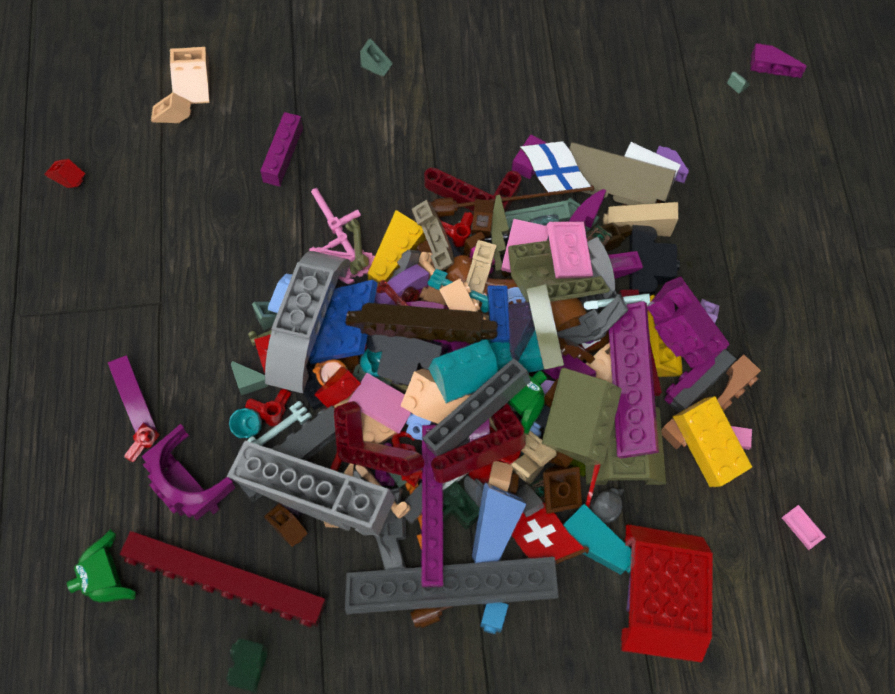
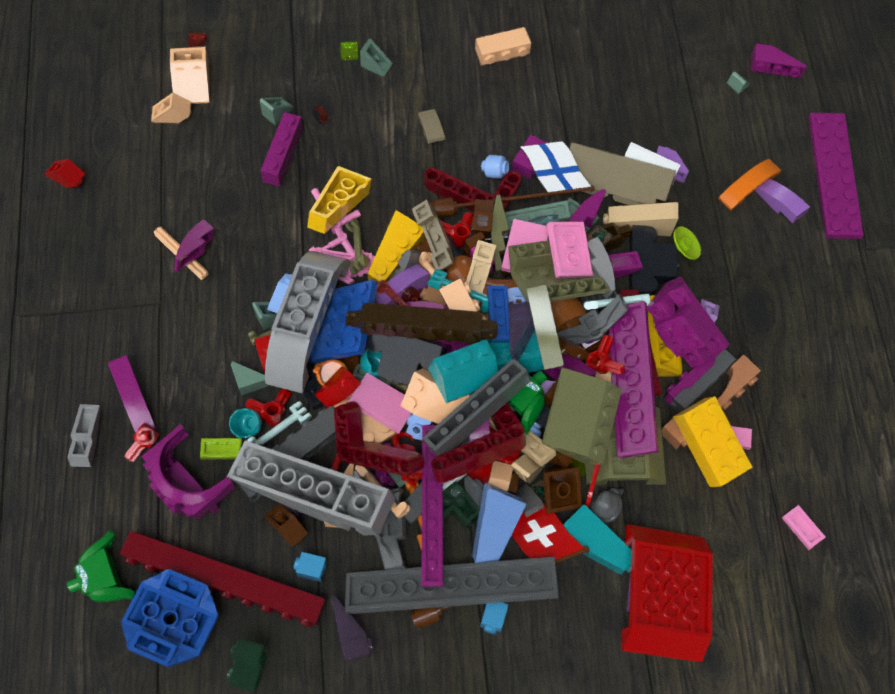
none -> light grey slope [68,404,100,467]
none -> blue piece [121,569,219,668]
none -> light nougat axle [154,227,208,280]
none -> magenta slope [174,219,214,272]
none -> clear red tile [188,33,207,48]
none -> lime plate [200,438,242,460]
none -> sand green slope [260,97,294,125]
none -> dark azure brick [294,552,327,582]
none -> yellow wedge [307,166,372,234]
none -> clear red tile [312,105,327,124]
none -> clear purple slope [331,596,373,663]
none -> clear neon green tile [340,42,358,60]
none -> dark tan slope [418,109,445,144]
none -> light nougat brick [475,27,531,65]
none -> light blue head [481,155,509,179]
none -> red axle [586,335,625,375]
none -> lime dish [674,226,701,260]
none -> orange slope [718,159,782,210]
none -> medium lavender slope [755,179,810,223]
none -> magenta plate [808,113,864,239]

